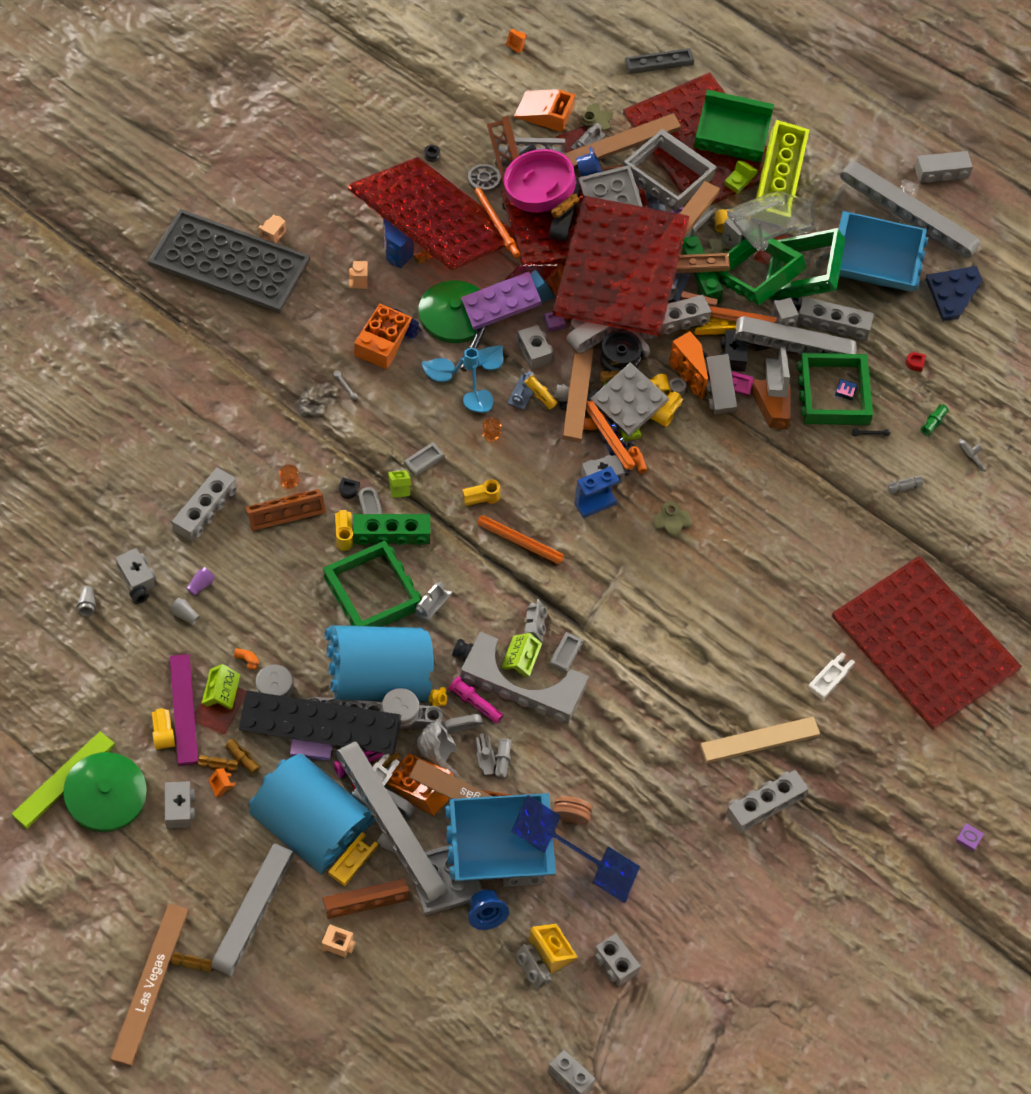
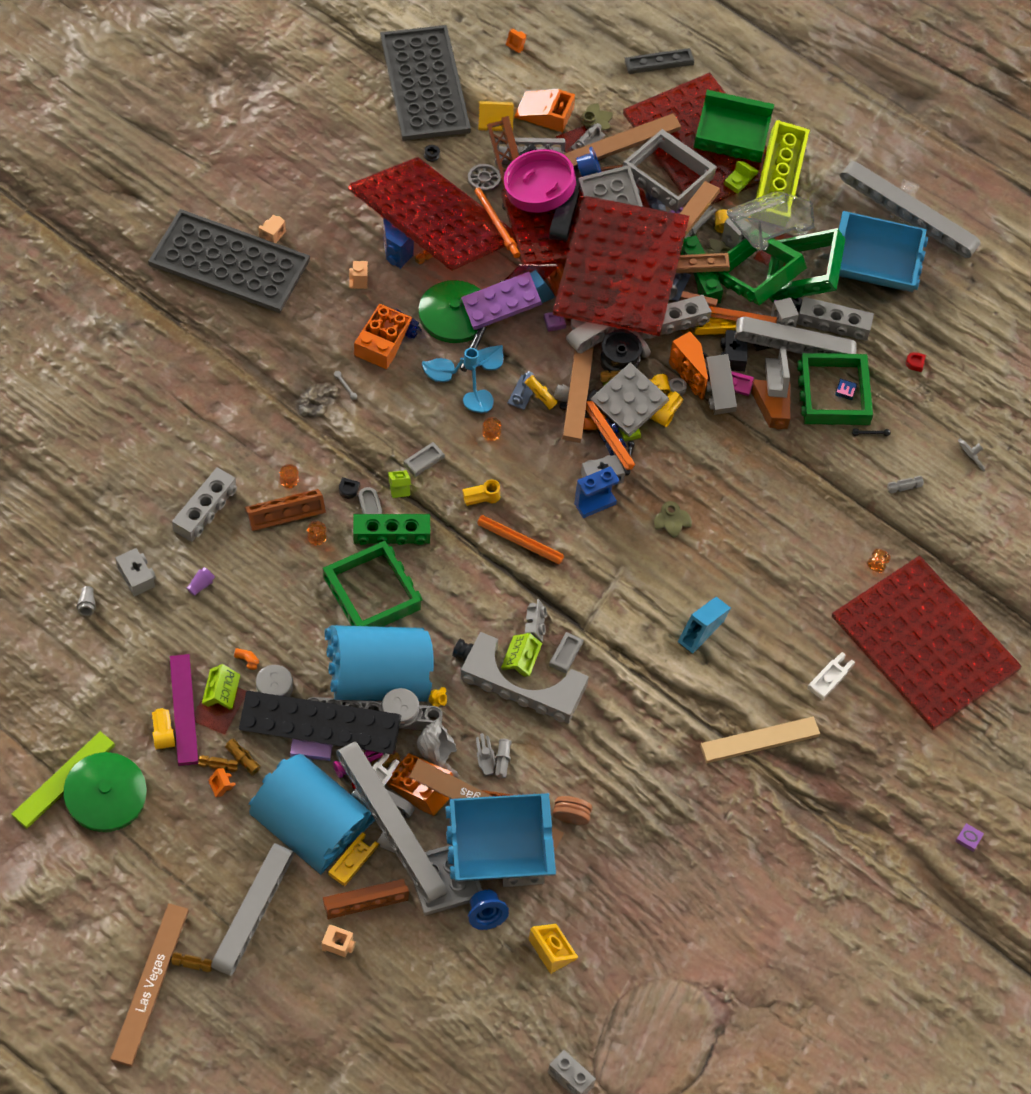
black bush [129,586,149,604] -> none
light grey brick [165,781,195,828] -> none
light grey cone [170,598,200,625] -> none
yellow piece [335,510,353,551] -> none
light grey hinge [415,582,452,620] -> none
light grey tile [442,714,482,733] -> none
dark pink pin [448,676,504,724] -> none
clear blue hinge [511,795,640,903] -> none
light grey hinge [515,943,552,990] -> none
light grey brick [517,325,554,370] -> none
pearl gold axle [551,194,580,218] -> none
light grey brick [594,933,641,987] -> none
orange arm [628,446,648,474] -> none
light grey brick [726,770,809,834] -> none
light grey brick [915,151,973,183] -> none
green pin [920,404,949,436] -> none
dark blue plate [925,266,982,321] -> none
none -> clear orange wheel [307,521,326,545]
none -> dark grey plate [380,25,471,141]
none -> yellow slope [478,101,514,131]
none -> dark azure slope [678,597,731,653]
none -> clear orange wheel [867,549,891,573]

